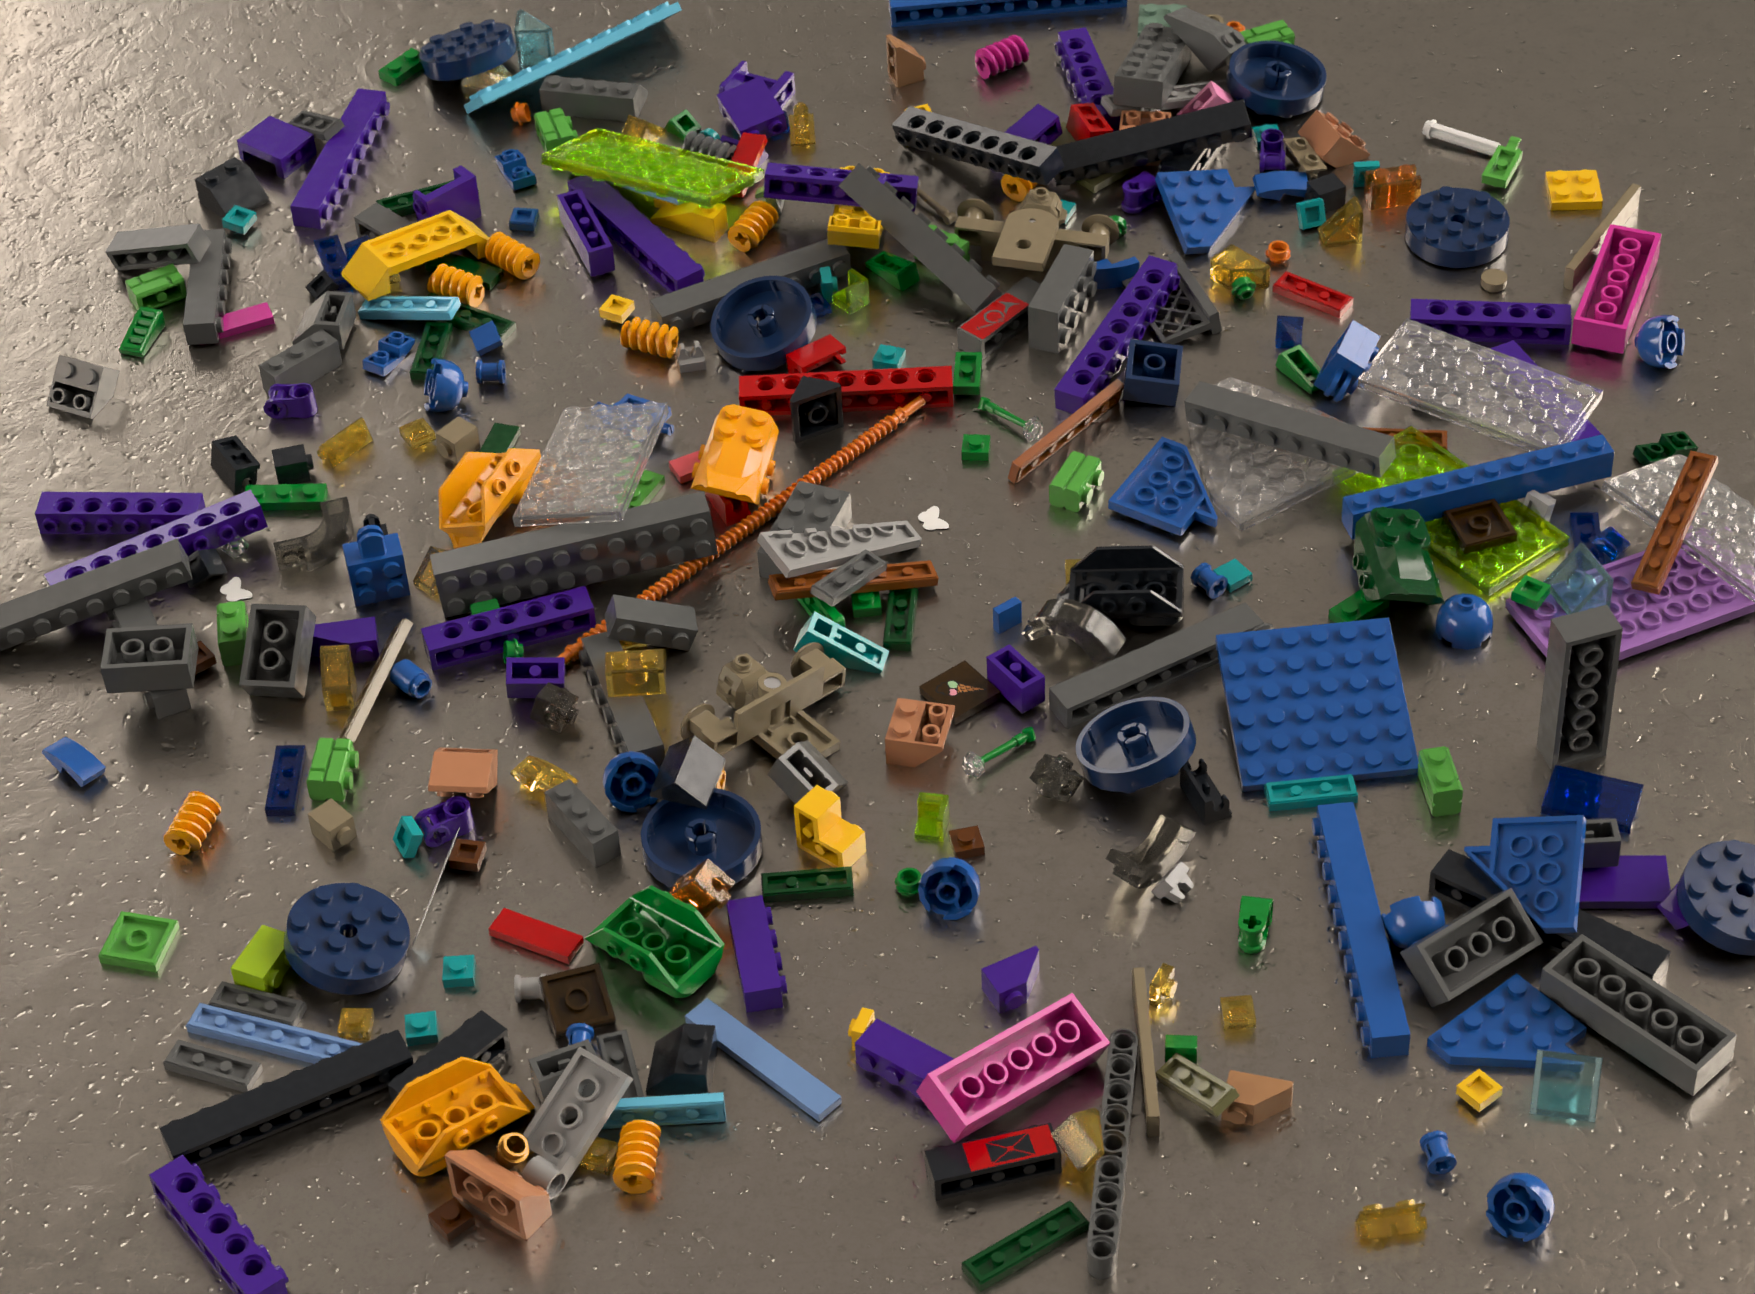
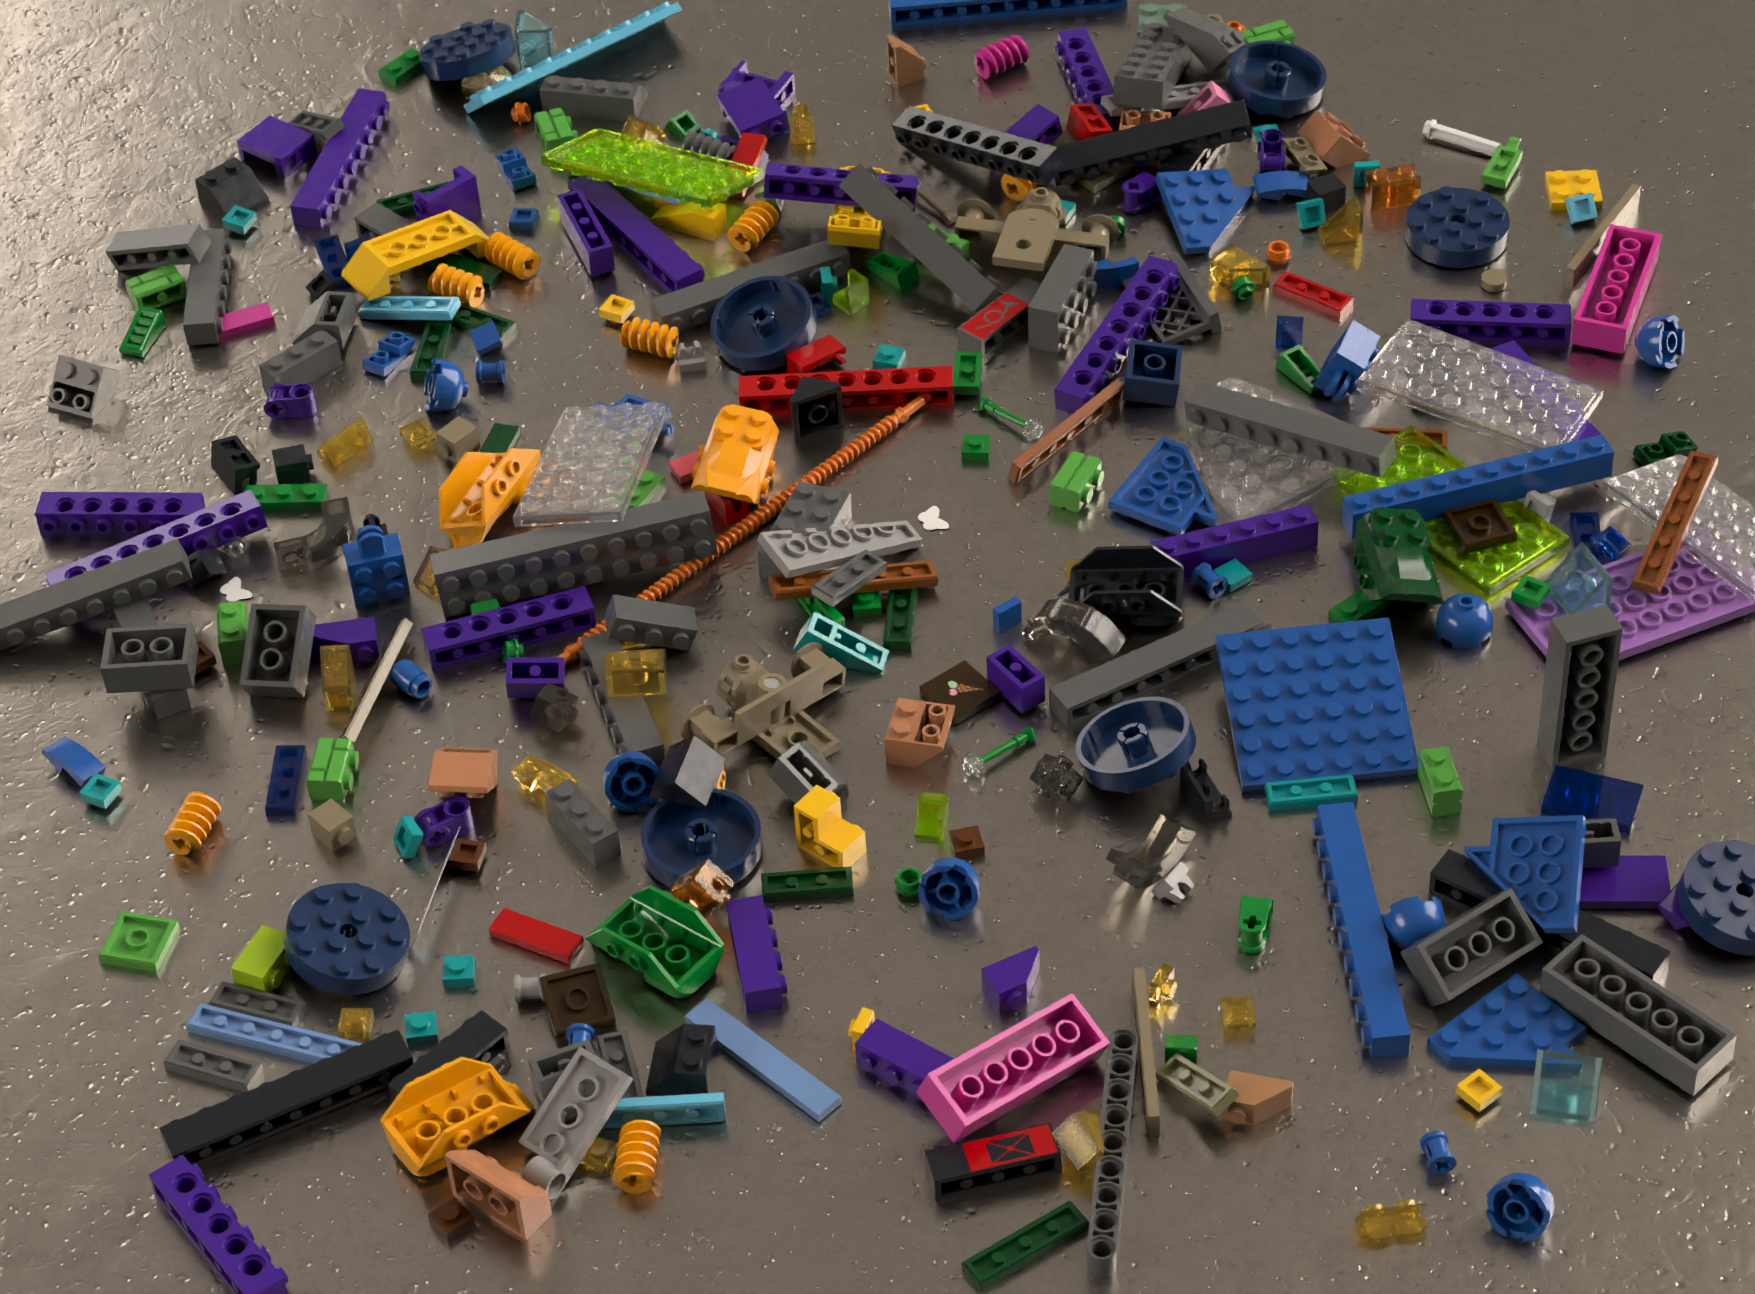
pearl gold cone [494,1133,529,1171] -> none
none -> teal plate [79,773,122,809]
none -> dark purple brick [1150,504,1319,578]
none -> medium azure plate [1565,192,1598,224]

